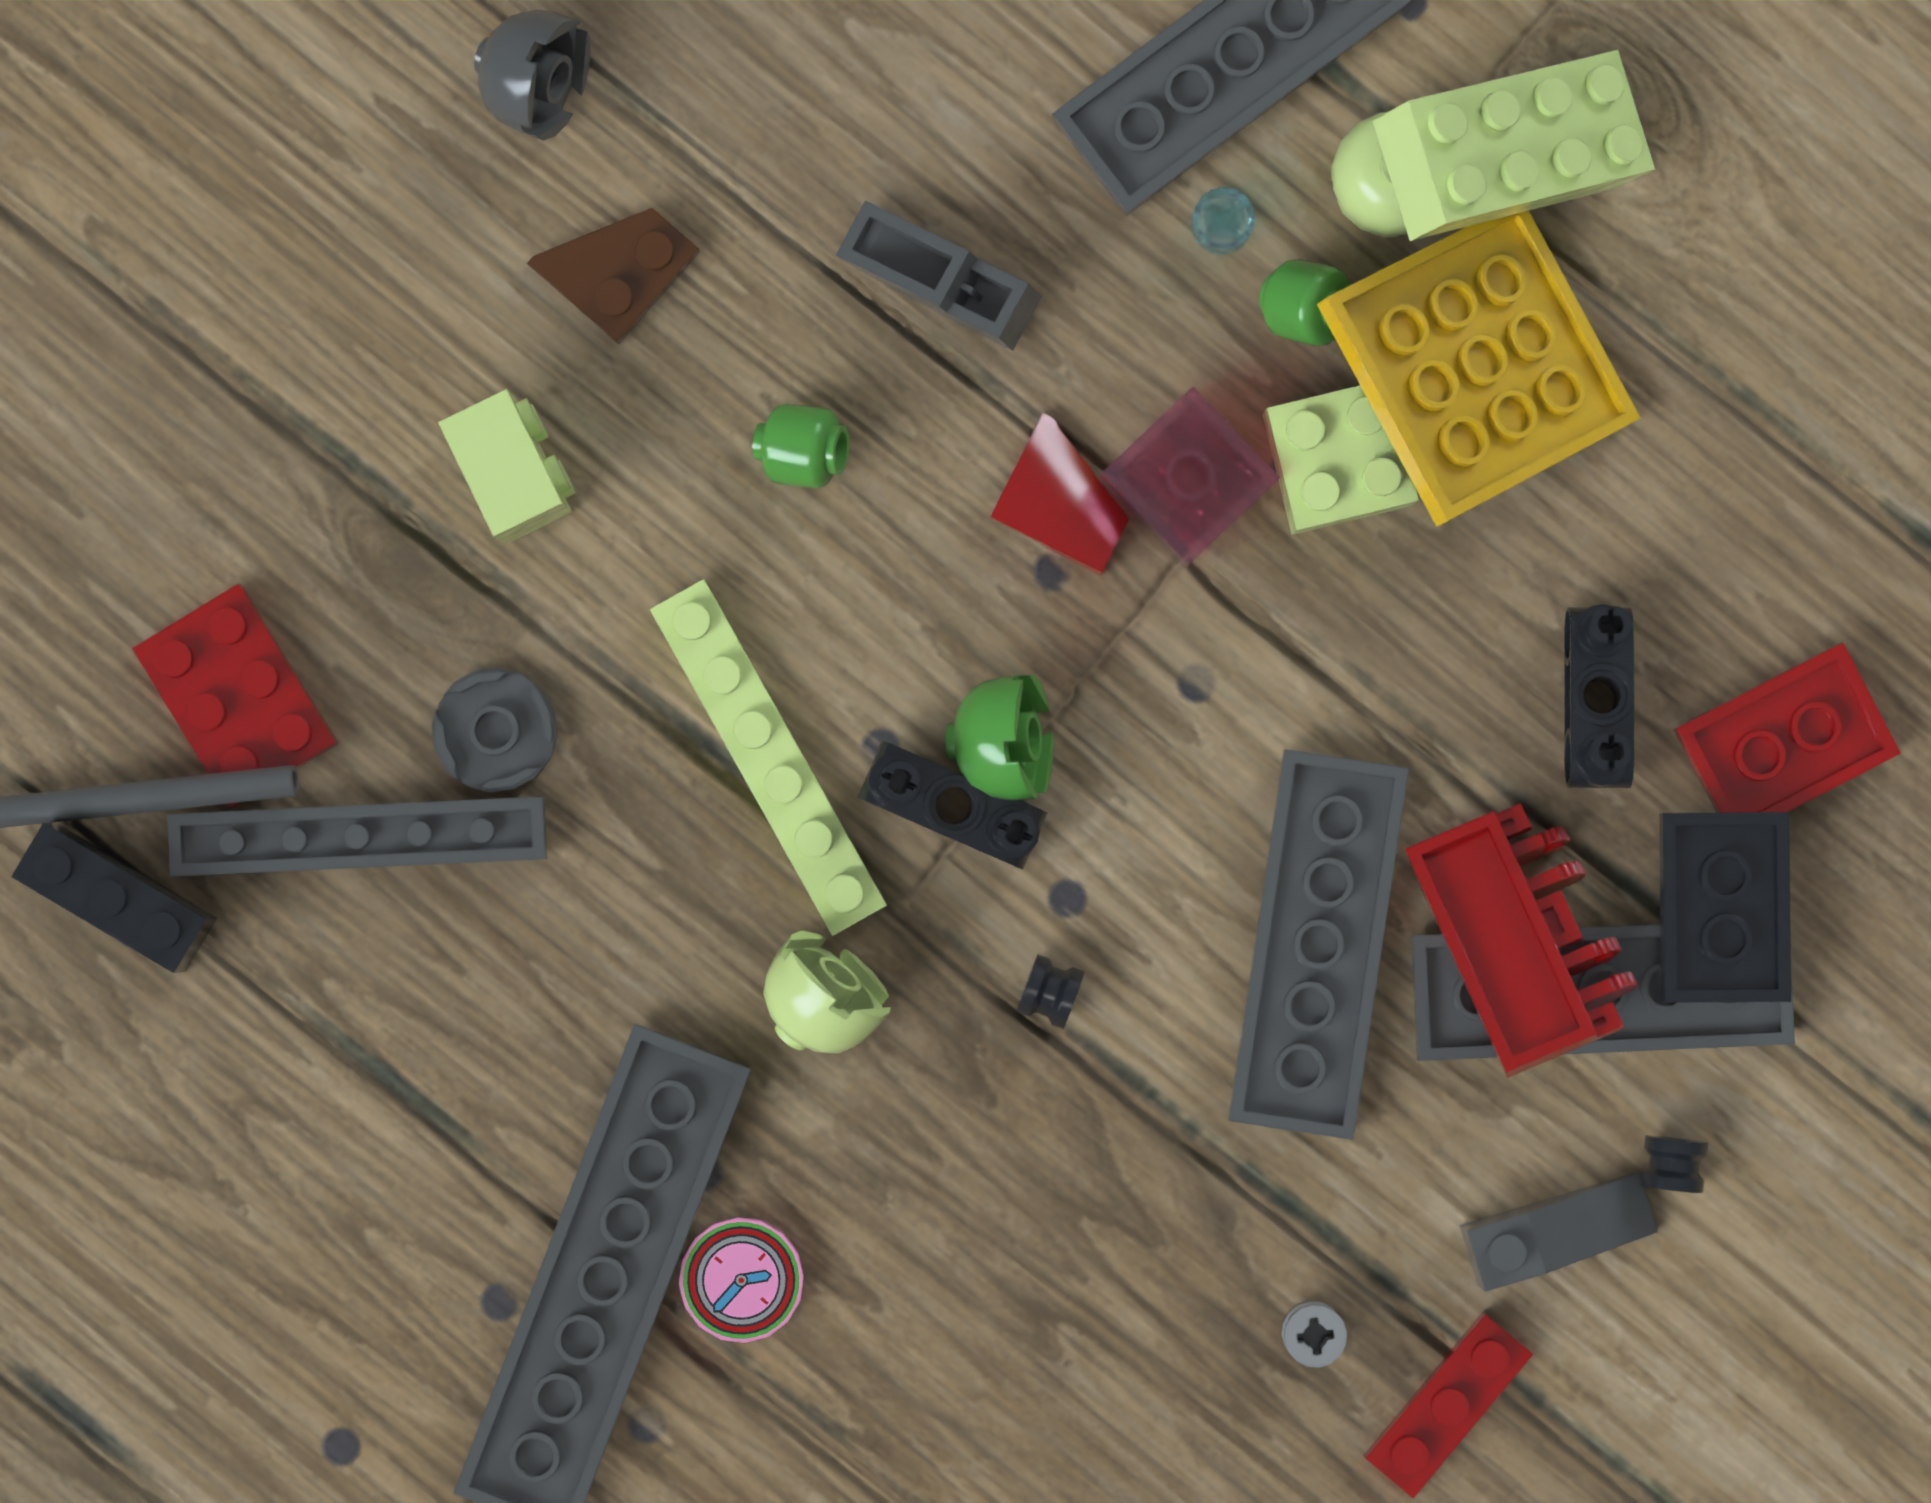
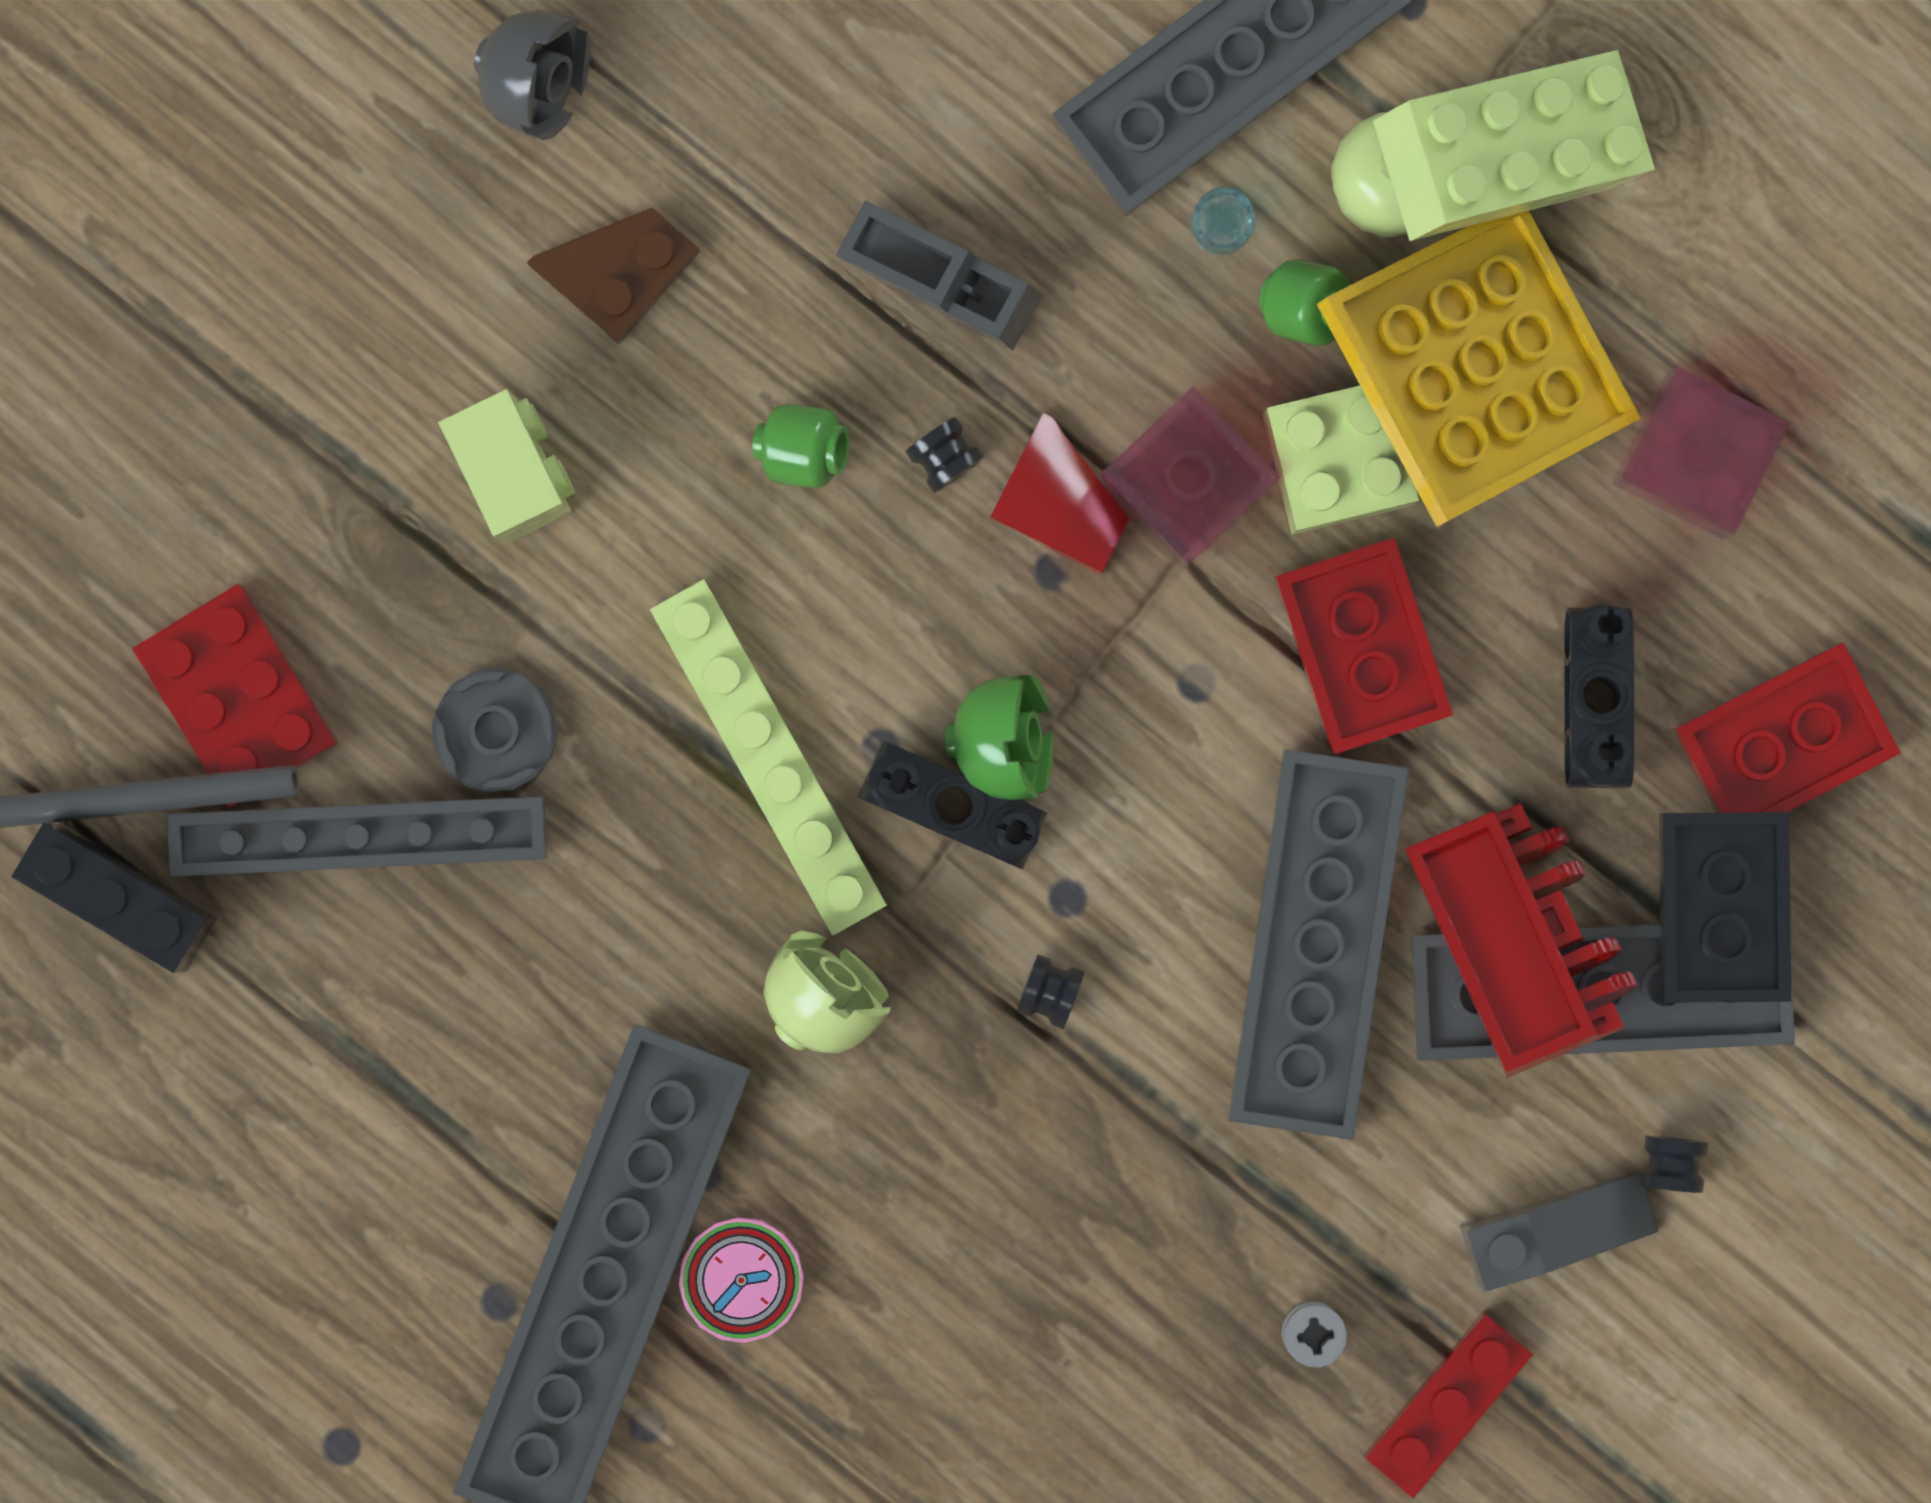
none -> black wheel [905,417,984,493]
none -> red plate [1274,537,1453,755]
none -> clear pink brick [1612,366,1790,540]

